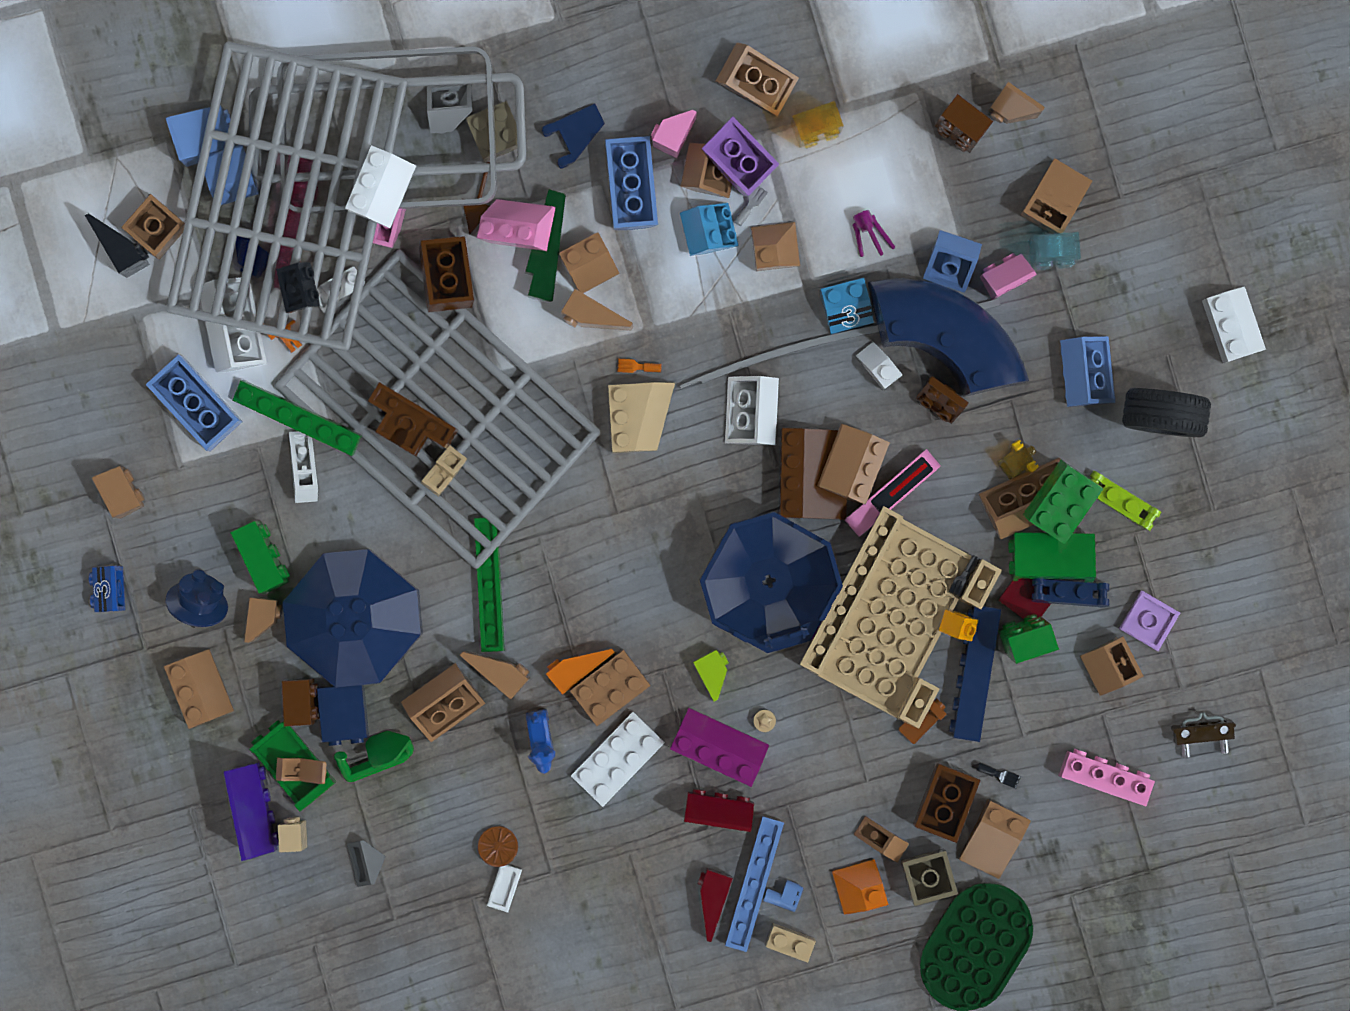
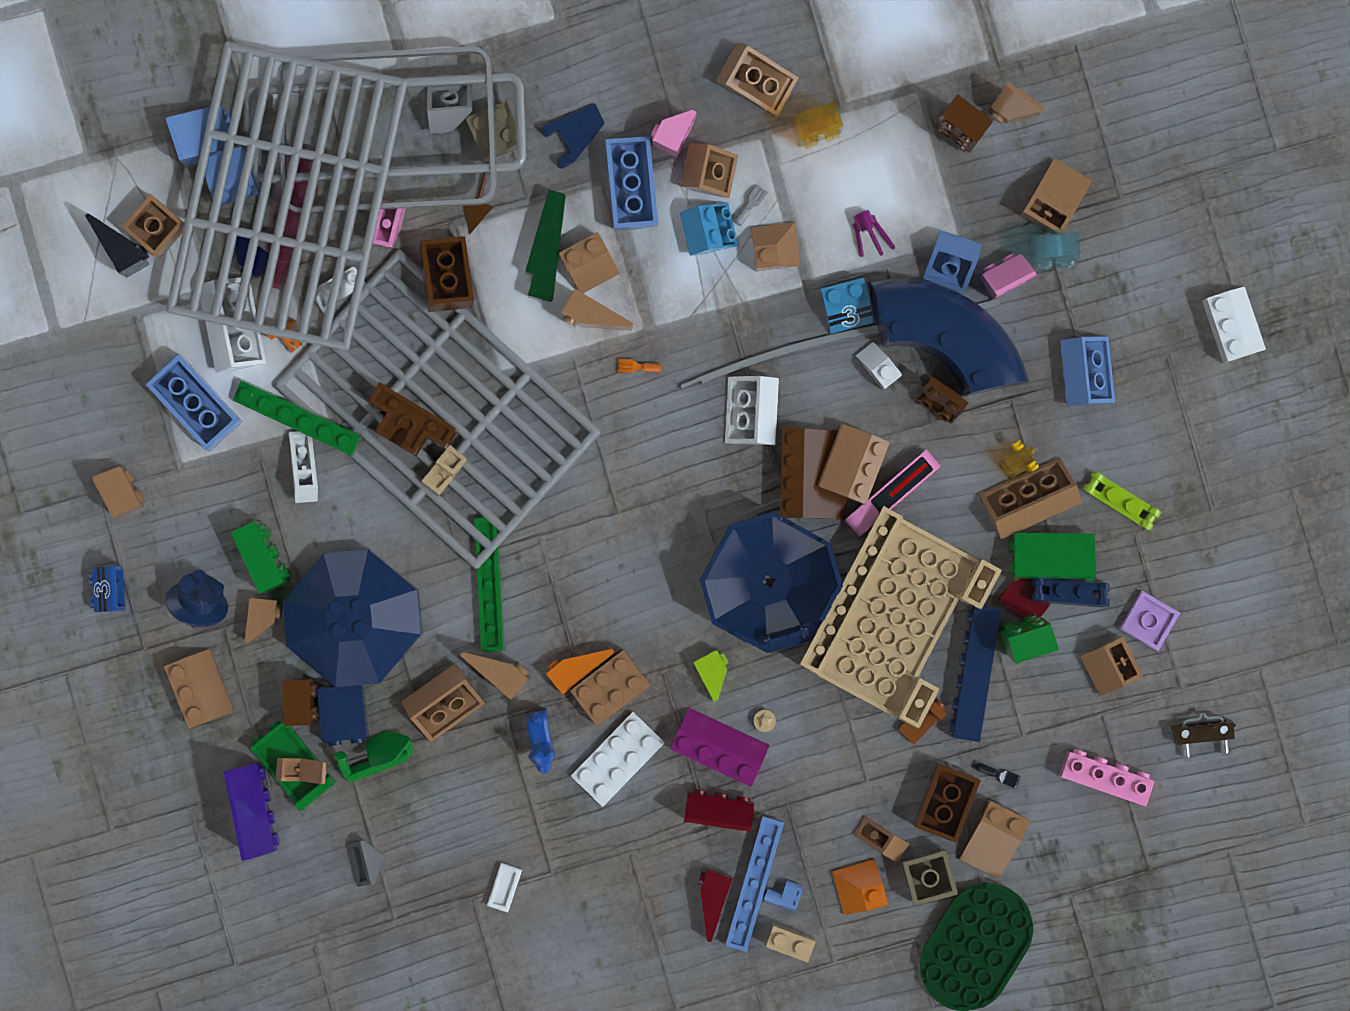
black bracket [276,262,320,313] -> none
tan brick [278,817,307,852] -> none
white slope [345,145,416,228] -> none
bright pink slope [477,199,555,251] -> none
dark orange wheel [478,826,518,867] -> none
tan wedge [608,382,675,453] -> none
medium lavender slope [701,116,779,196] -> none
light orange brick [938,610,979,641] -> none
black piece [949,555,980,597] -> none
green brick [1023,460,1103,544] -> none
black tyre [1122,388,1211,437] -> none

